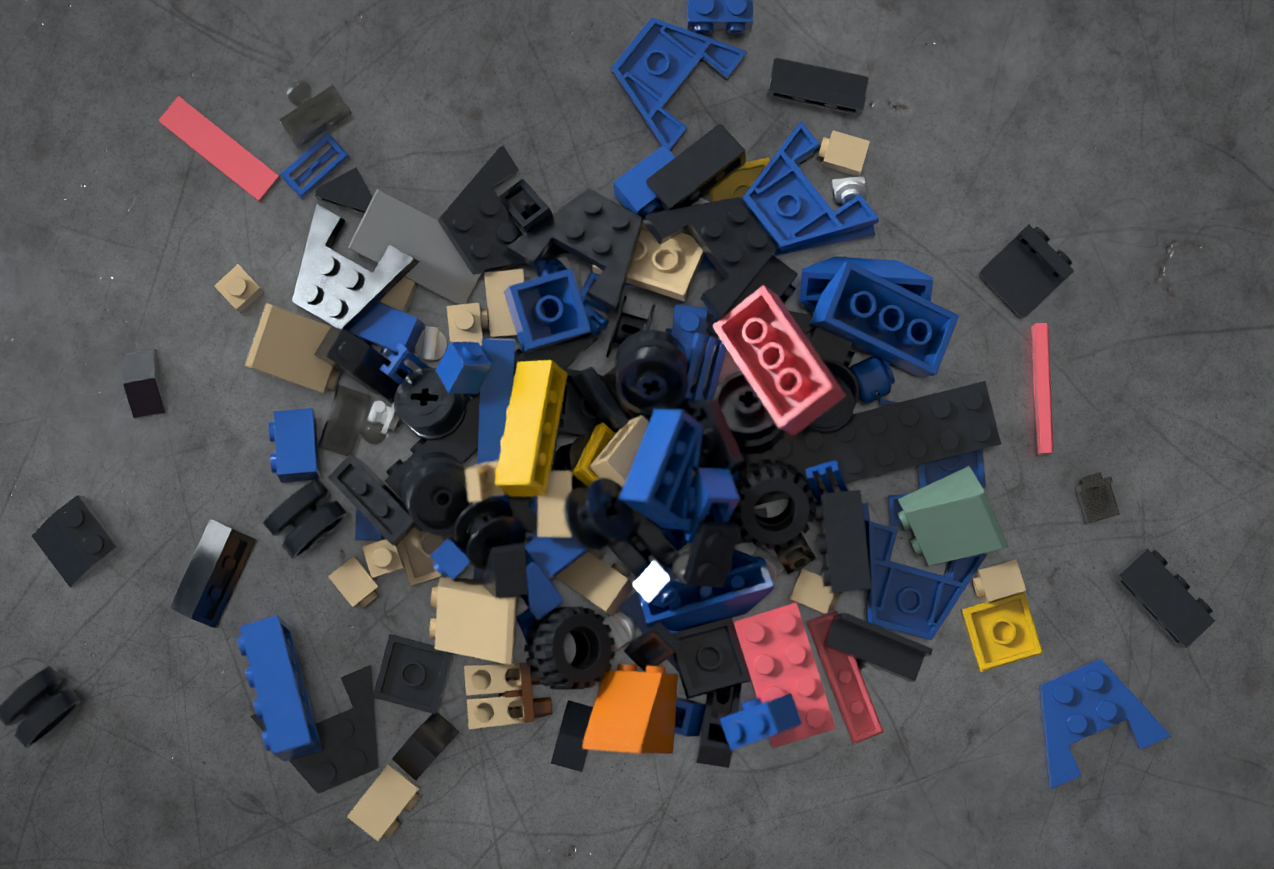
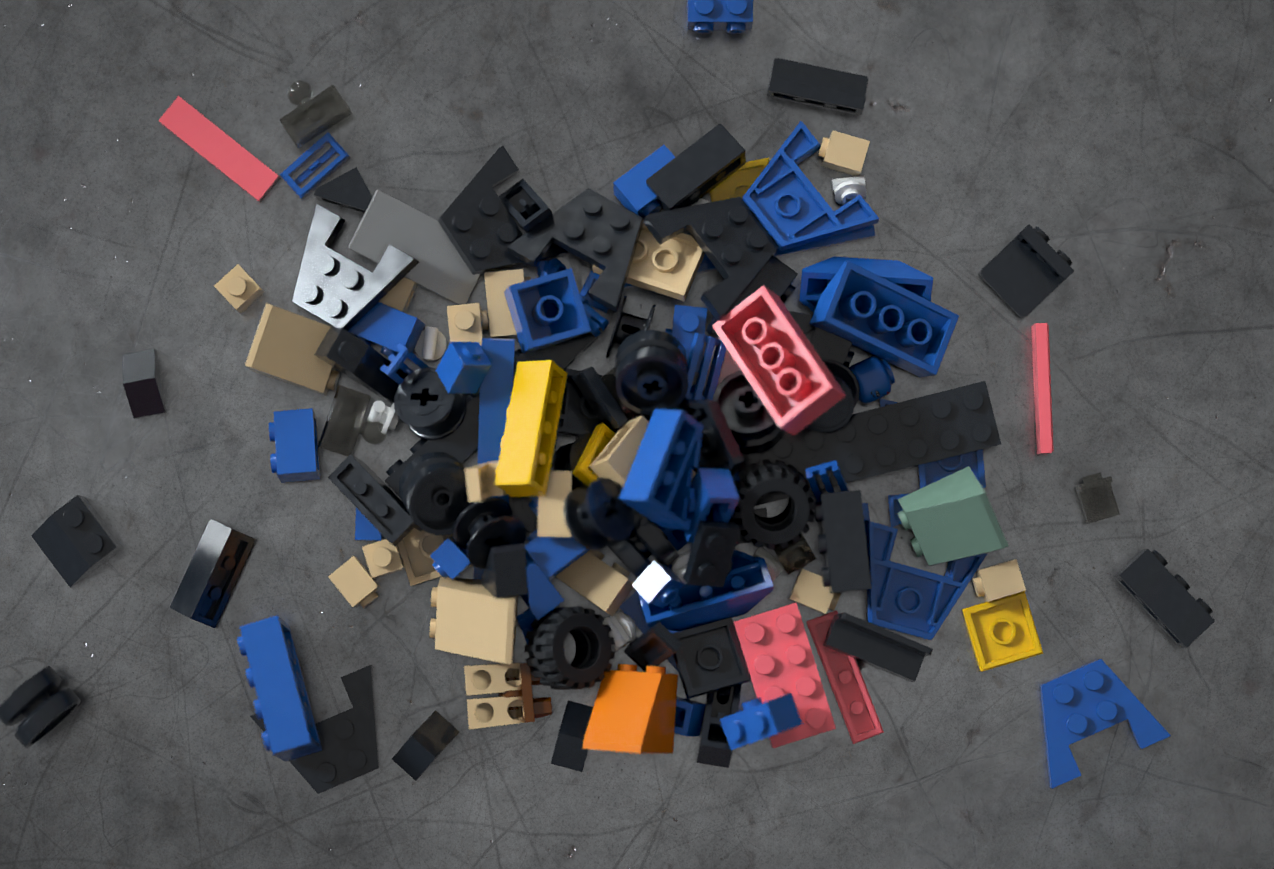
black wheel [263,478,348,559] -> none
tan brick [347,764,421,841] -> none
black plate [372,634,453,714] -> none
blue wing [611,17,748,151] -> none

